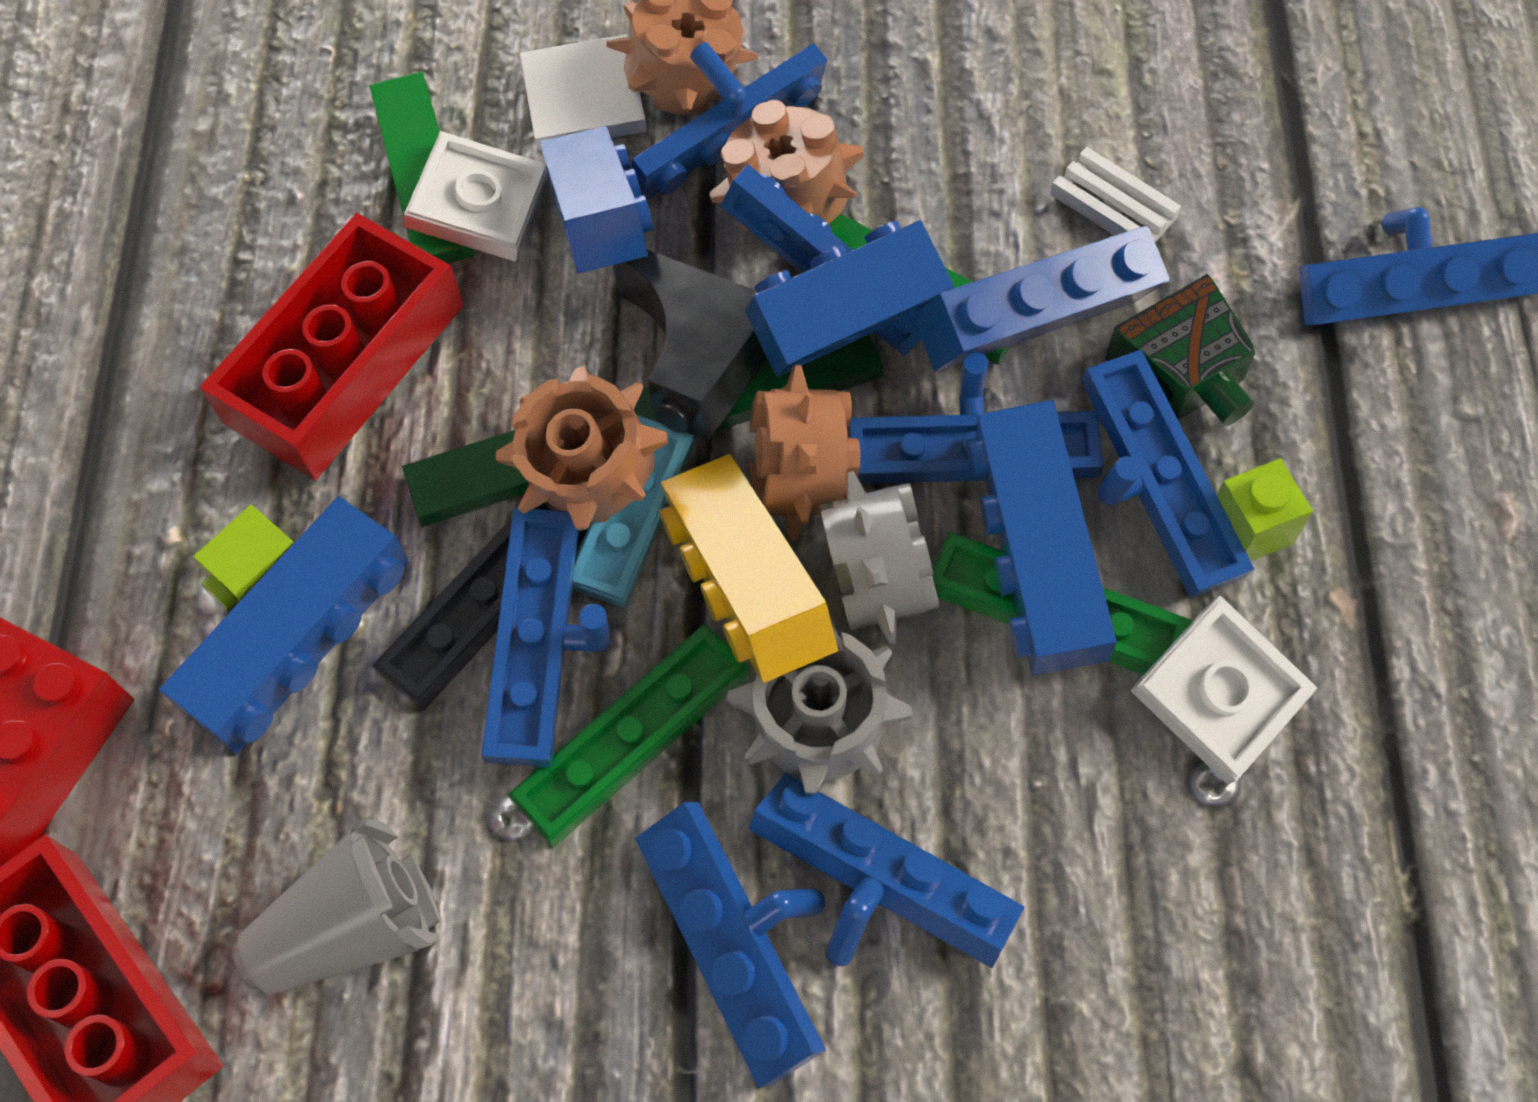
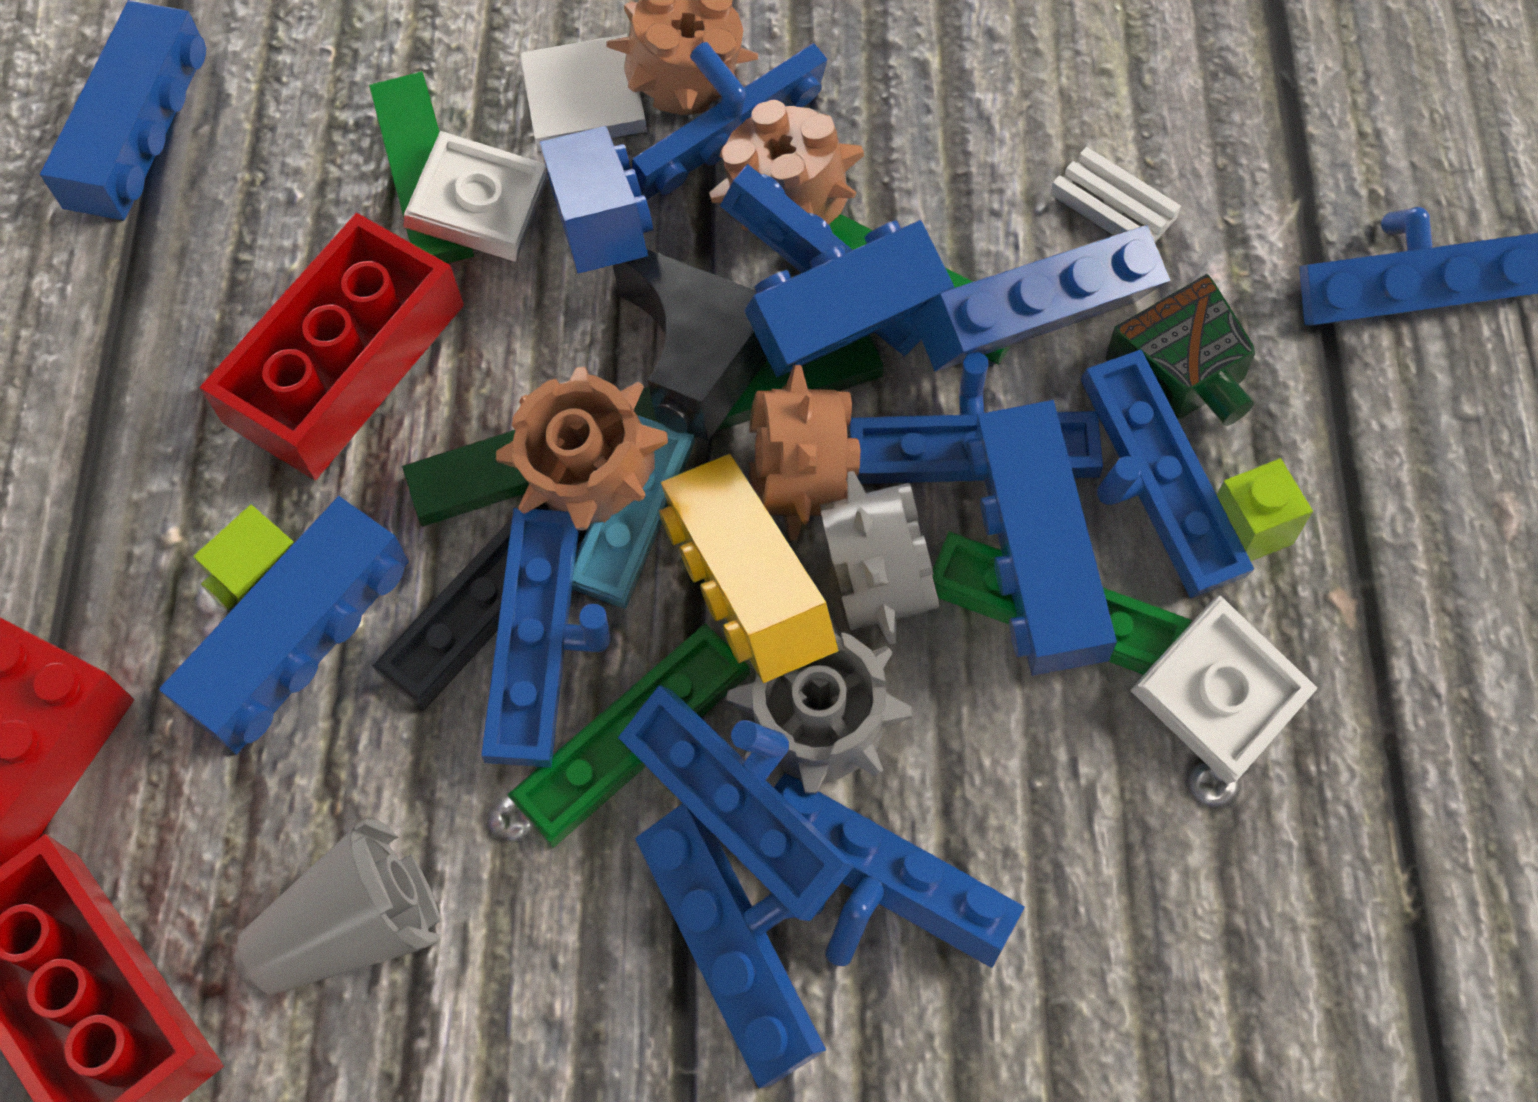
none -> blue brick [39,0,207,221]
none -> blue plate [618,685,855,921]

